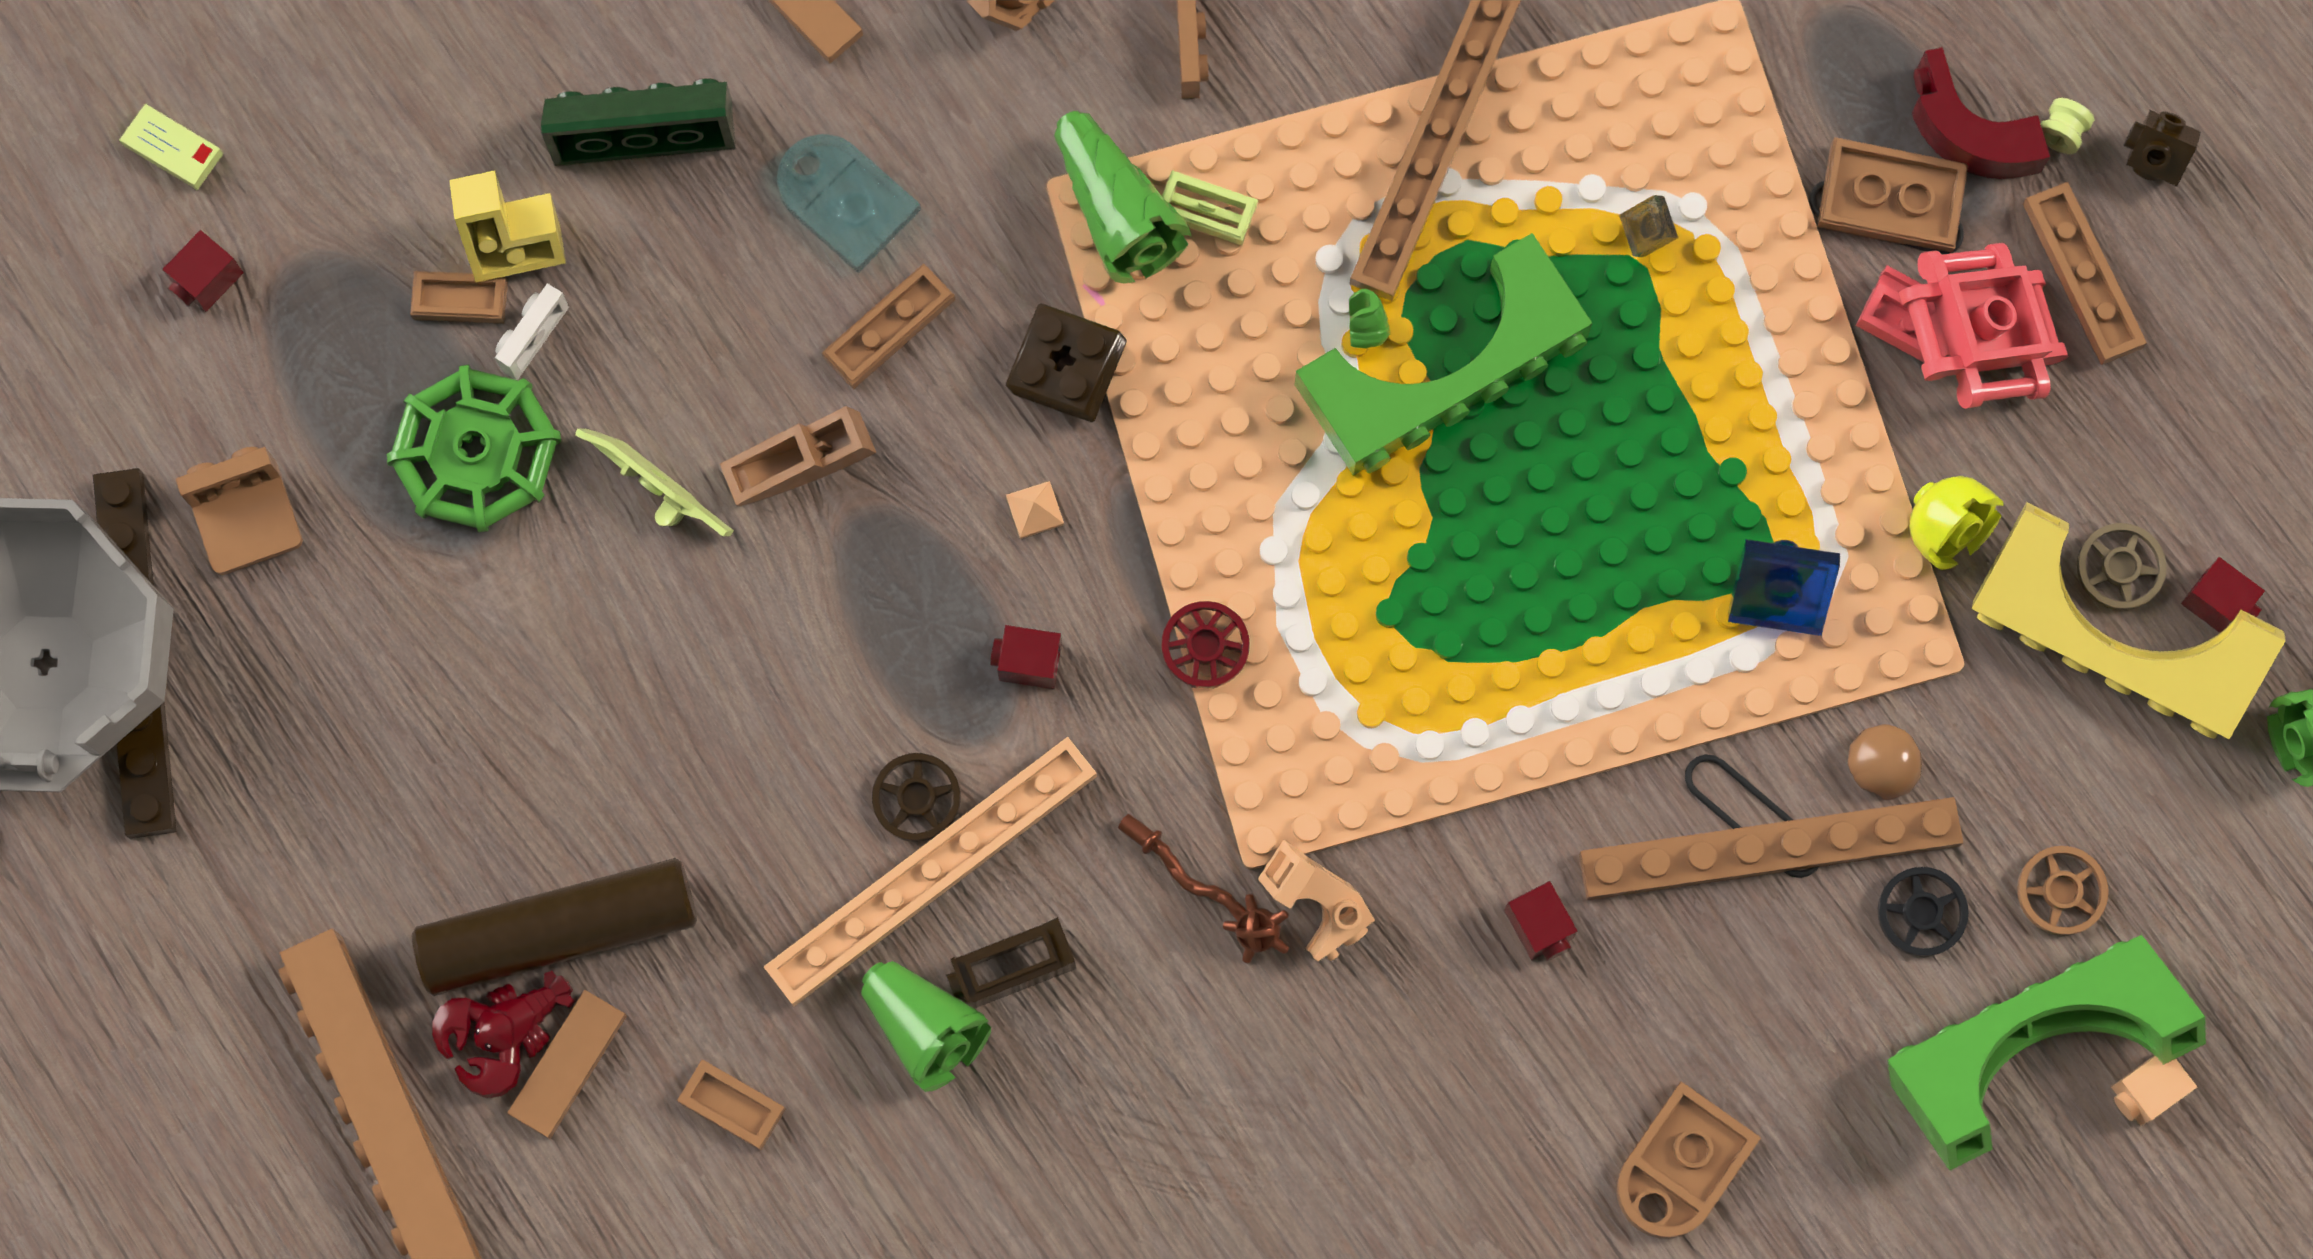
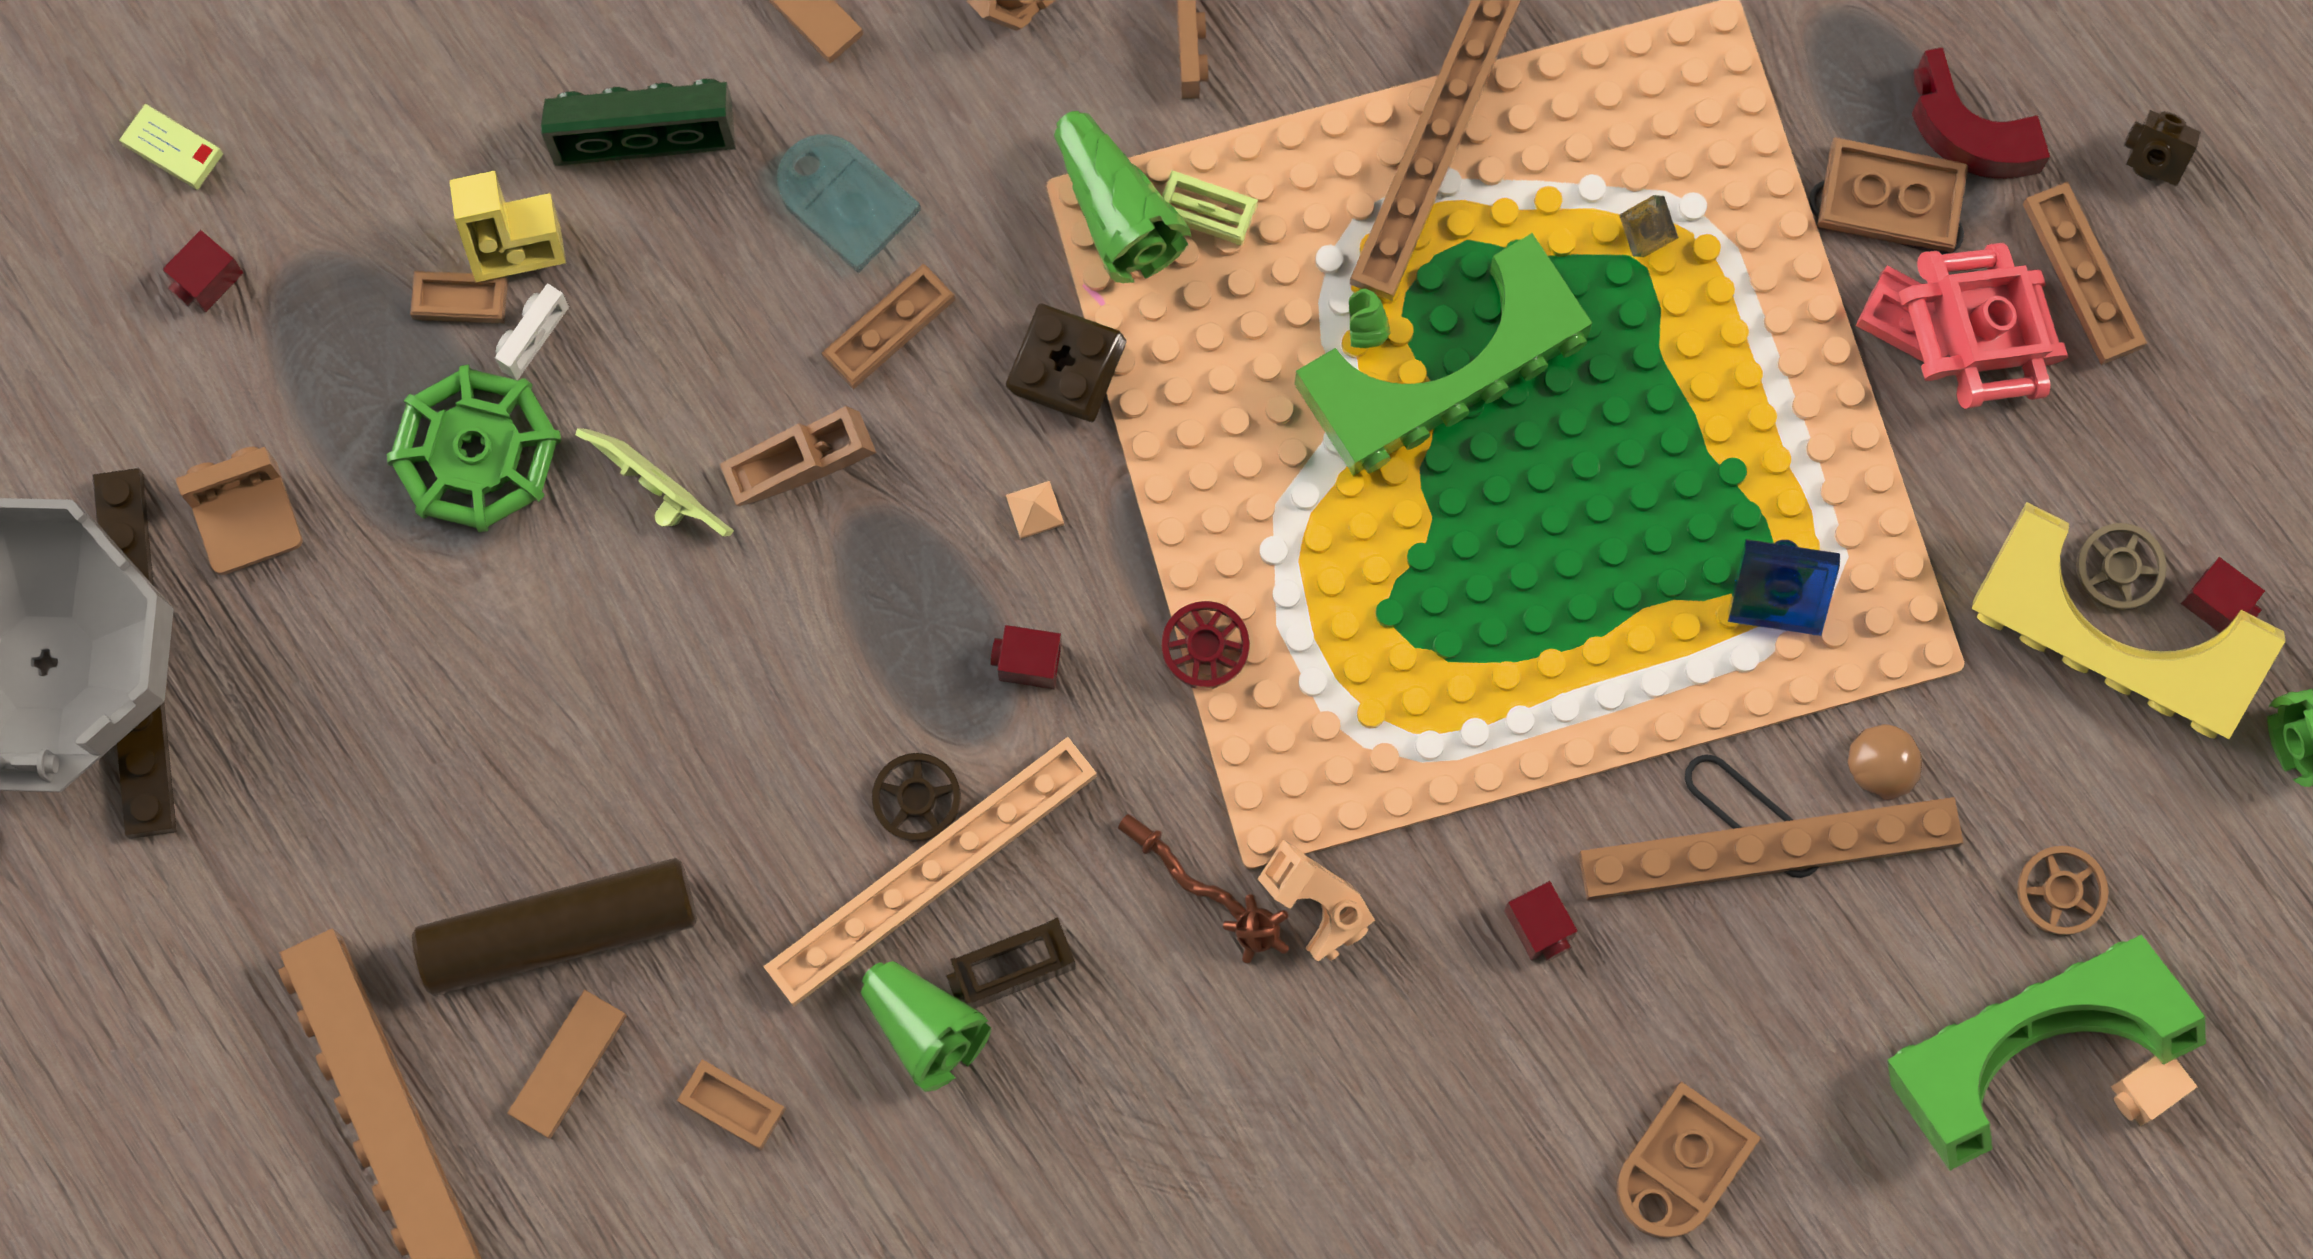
dark red animal [432,971,575,1098] -> none
black wheel [1878,867,1968,957] -> none
neon yellow cylinder [1909,476,2004,570] -> none
yellowish green wheel [2041,98,2095,154] -> none

